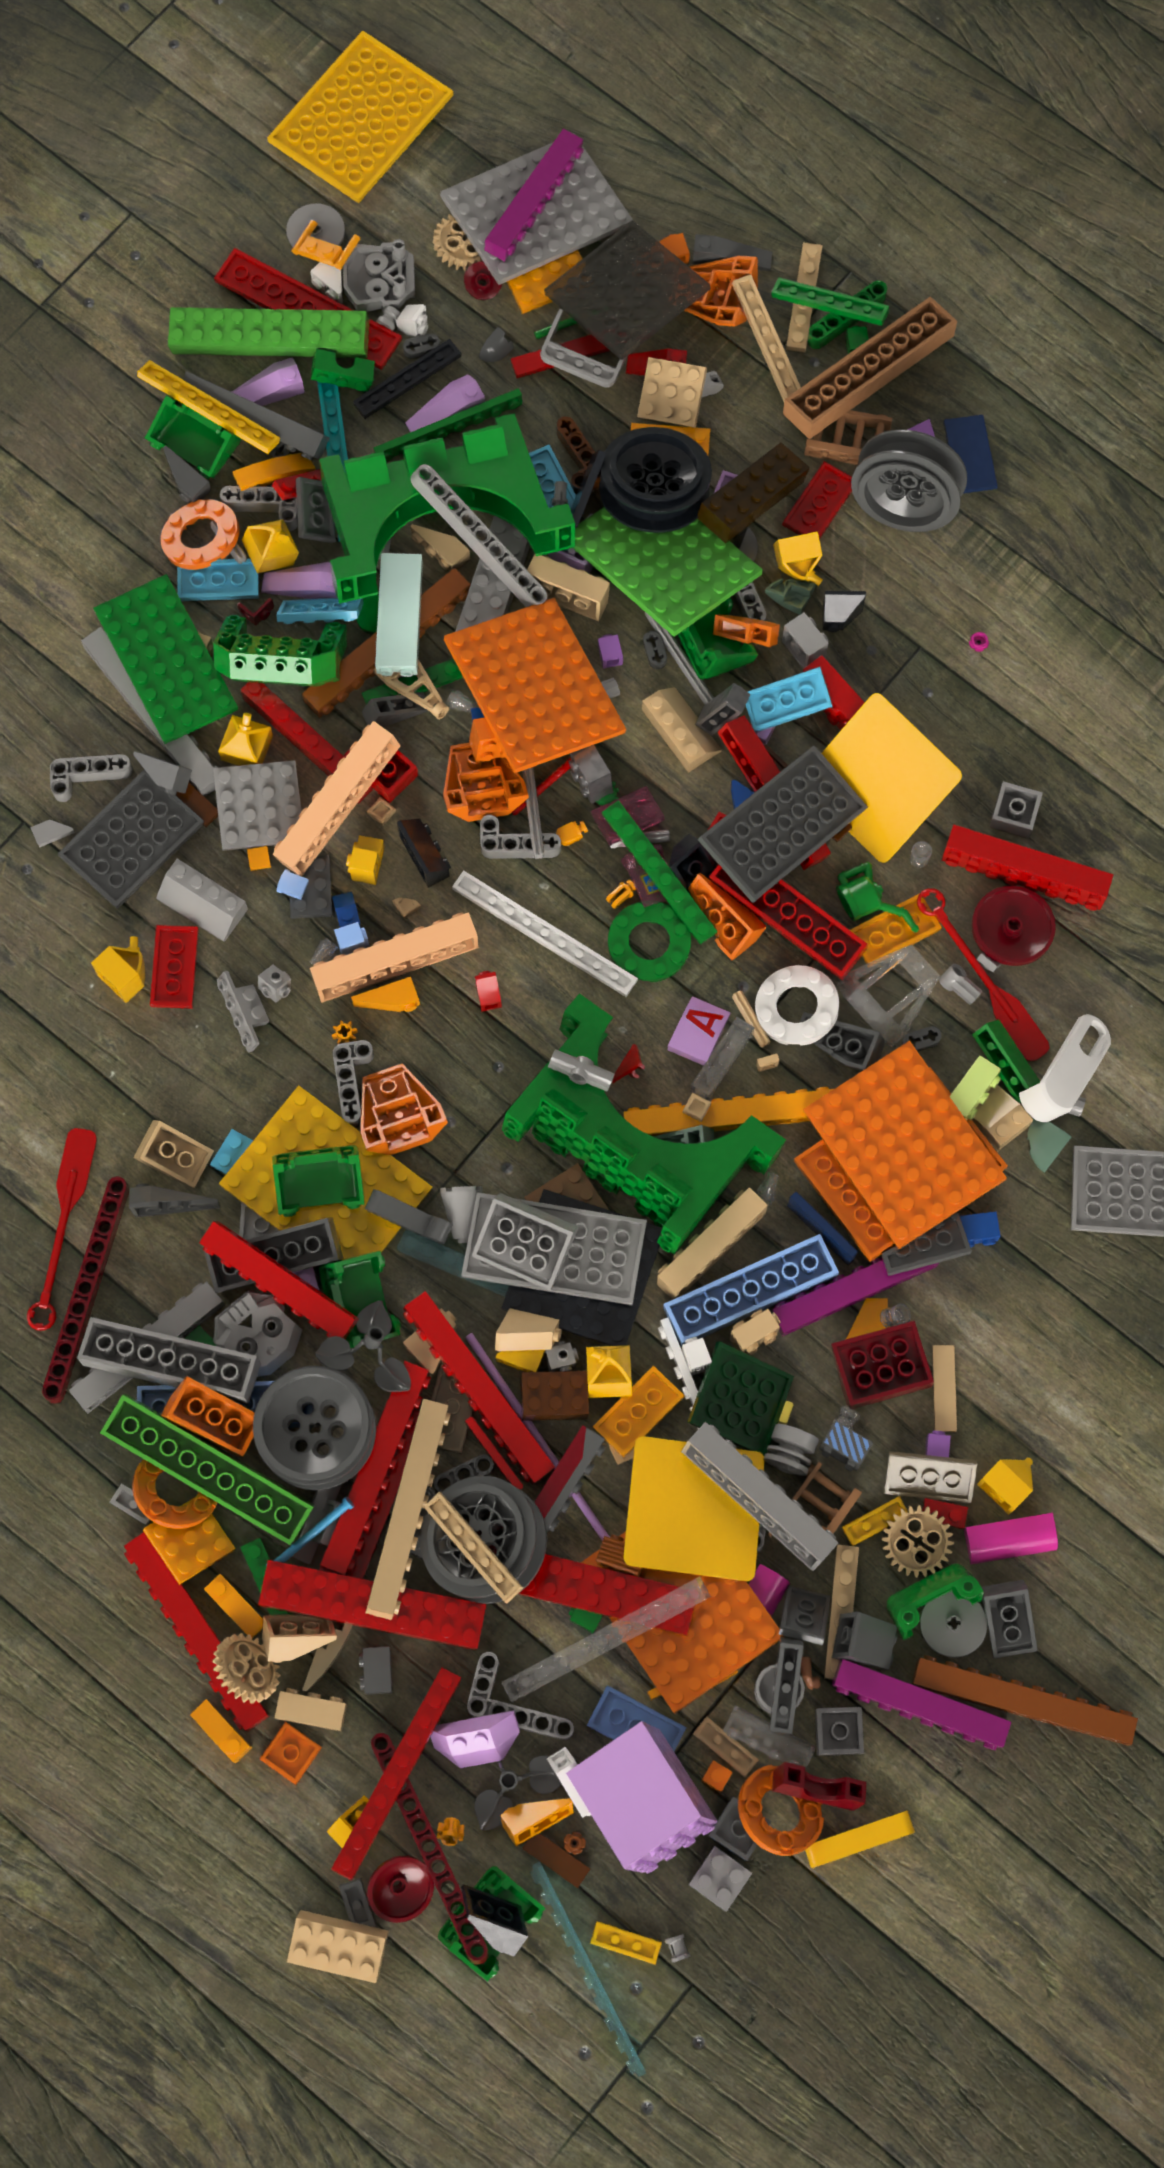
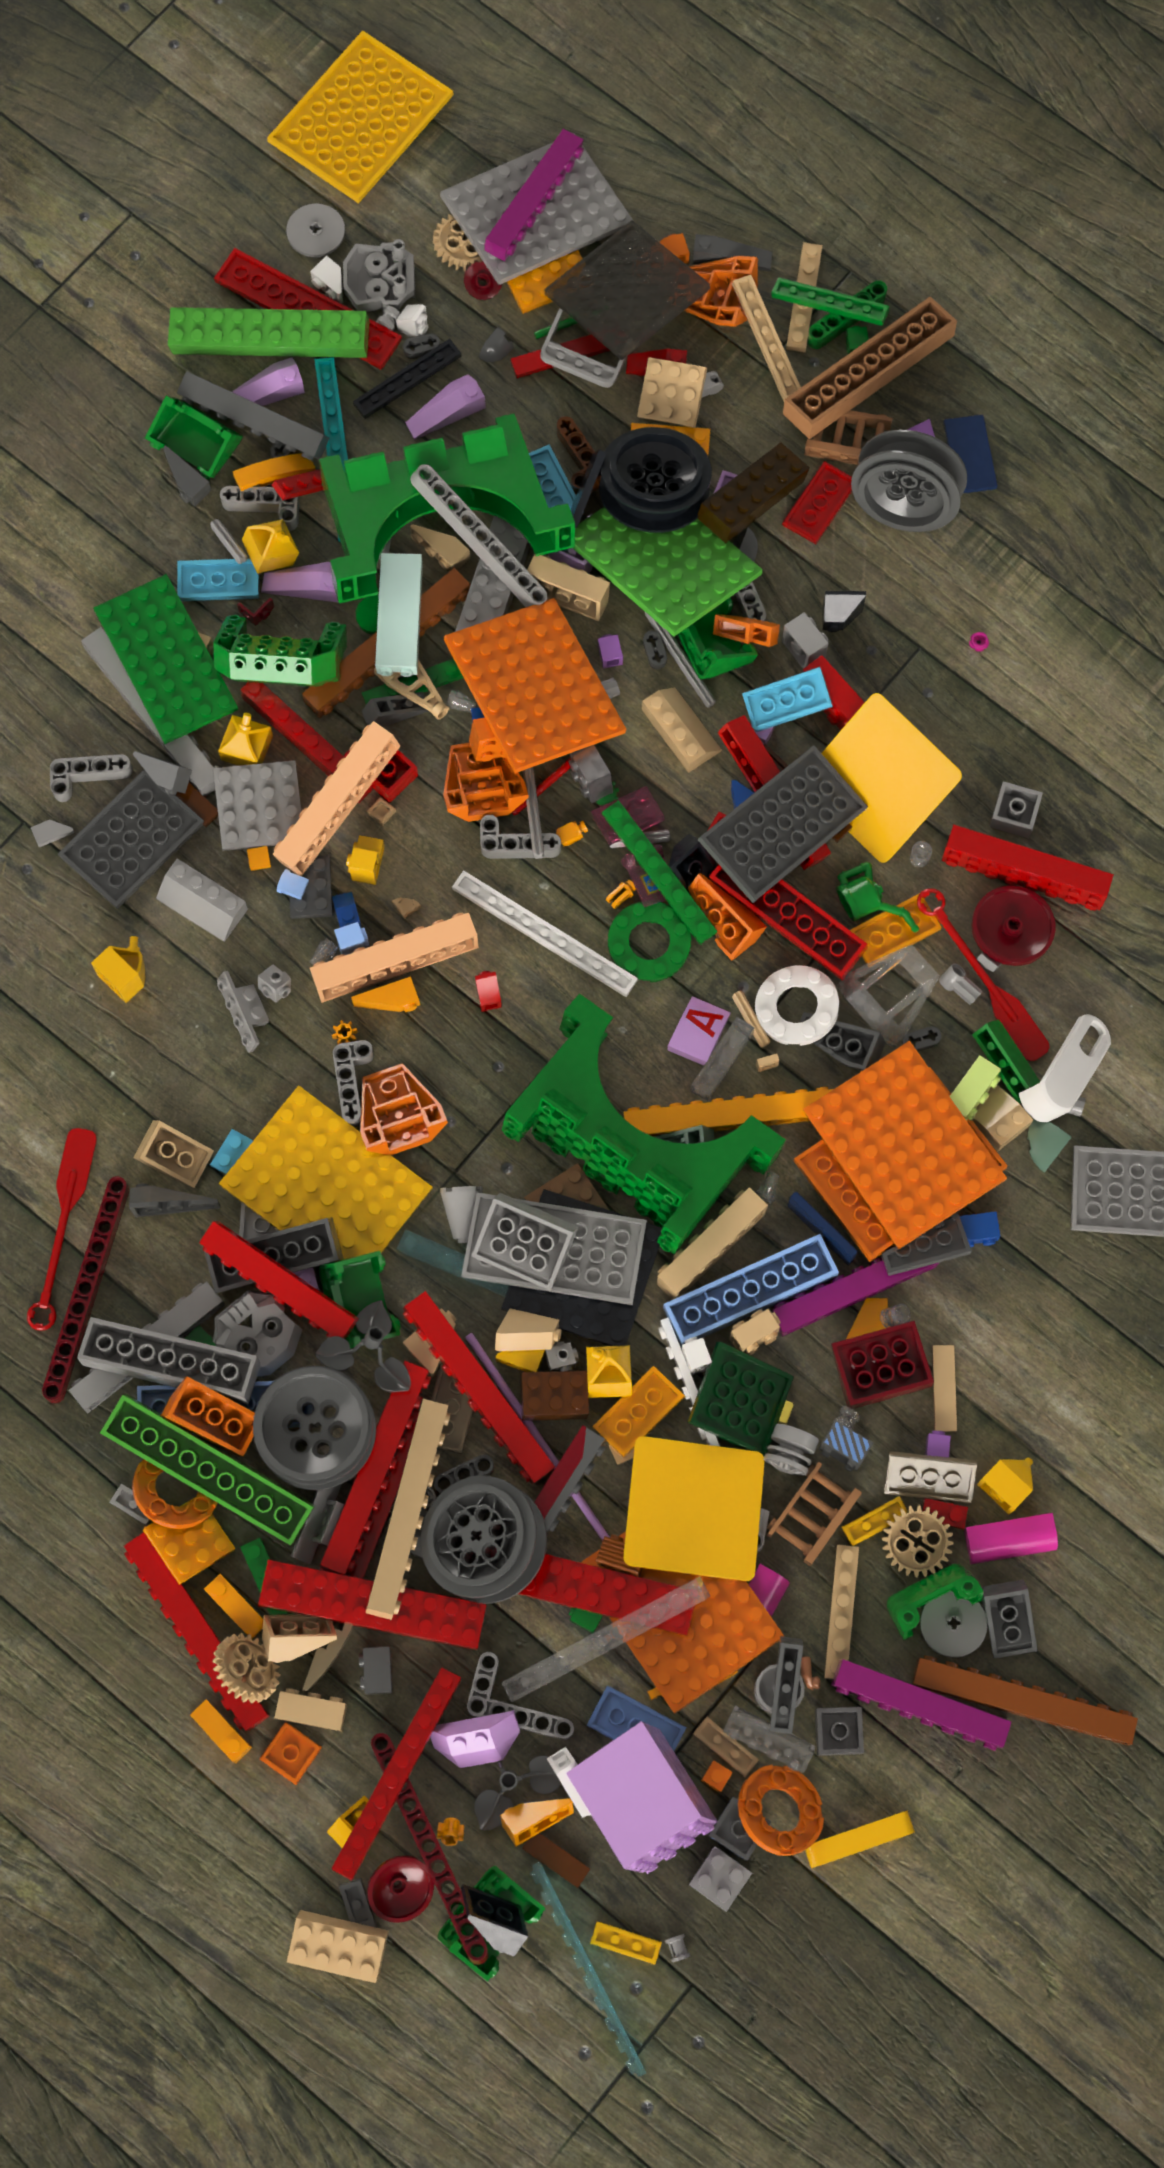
yellow plate [137,360,280,454] -> none
red plate [150,925,199,1009] -> none
orange plate [161,499,240,570] -> none
dark azure bar [266,1497,354,1567] -> none
green windscreen [272,1145,365,1217] -> none
medium azure plate [276,598,363,624] -> none
light orange plate [292,220,360,270] -> none
dark grey tile [296,477,336,543] -> none
green arch [311,349,375,392] -> none
dark grey beam [365,1189,453,1244] -> none
green plate [373,388,522,462] -> none
black slope [397,818,451,888] -> none
tan tile [424,1491,523,1604] -> none
red tile [464,1417,523,1489] -> none
light grey piece [548,1049,615,1092] -> none
light grey pin [552,481,568,506] -> none
dark orange plate [564,1832,586,1855] -> none
red piece [612,1044,645,1083] -> none
light grey brick [681,1422,838,1571] -> none
tan tile [682,1093,711,1122] -> none
flat silver brick [695,683,751,736] -> none
sand green brick [765,578,816,615] -> none
dark red arch [772,1762,867,1811] -> none
yellow piece [773,532,823,586] -> none
dark grey tile [779,1586,831,1645] -> none
dark grey slope [832,1612,897,1671] -> none

